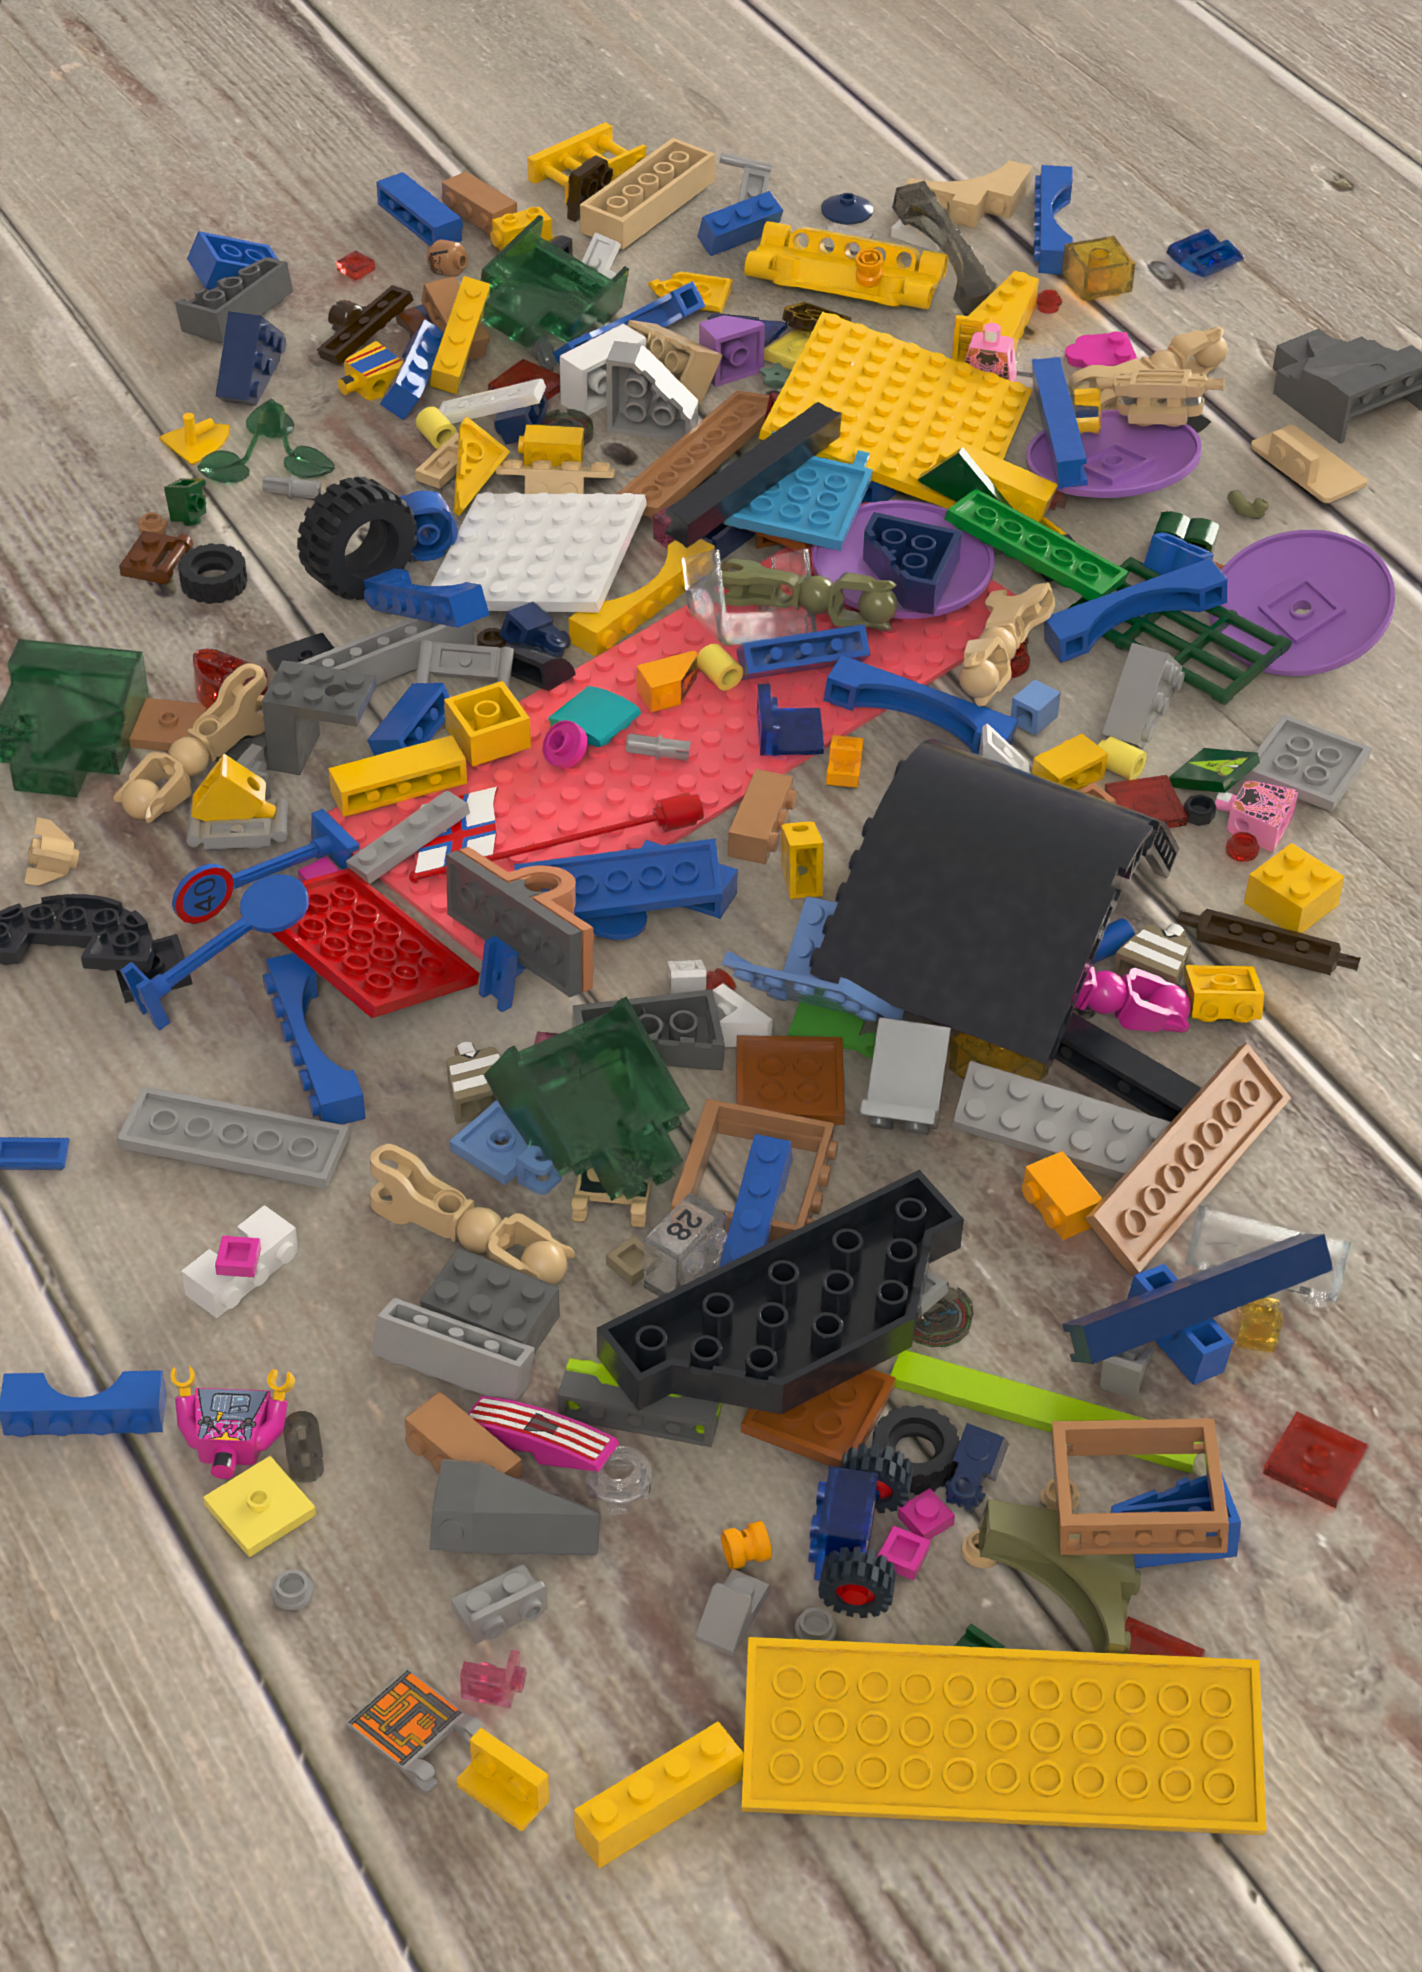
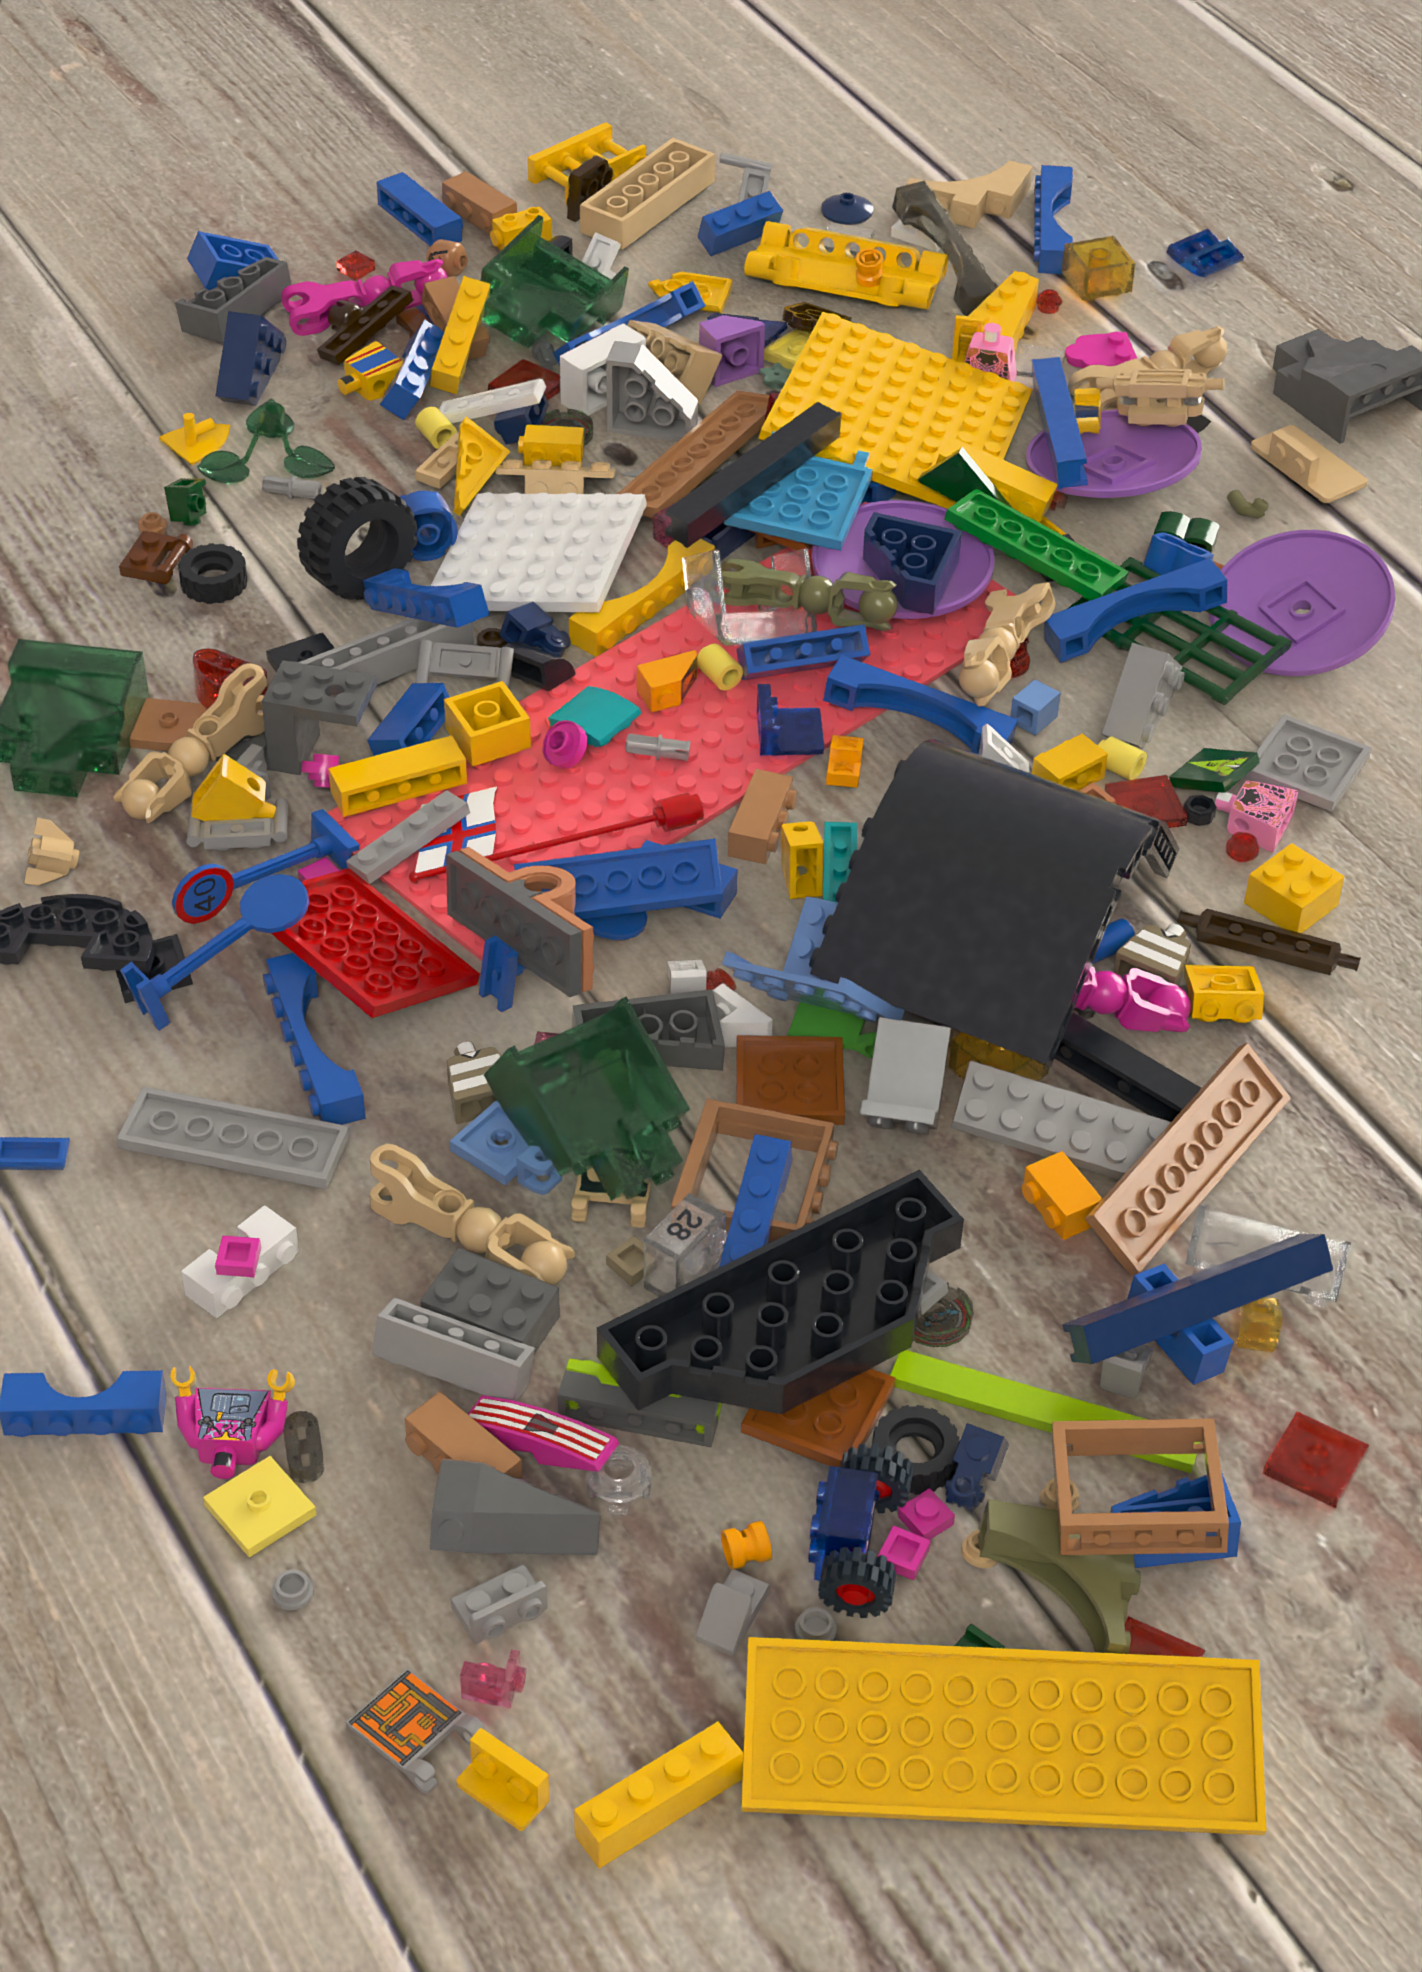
none -> dark pink piece [281,259,448,336]
none -> dark pink plate [301,753,342,788]
none -> teal plate [823,821,857,903]

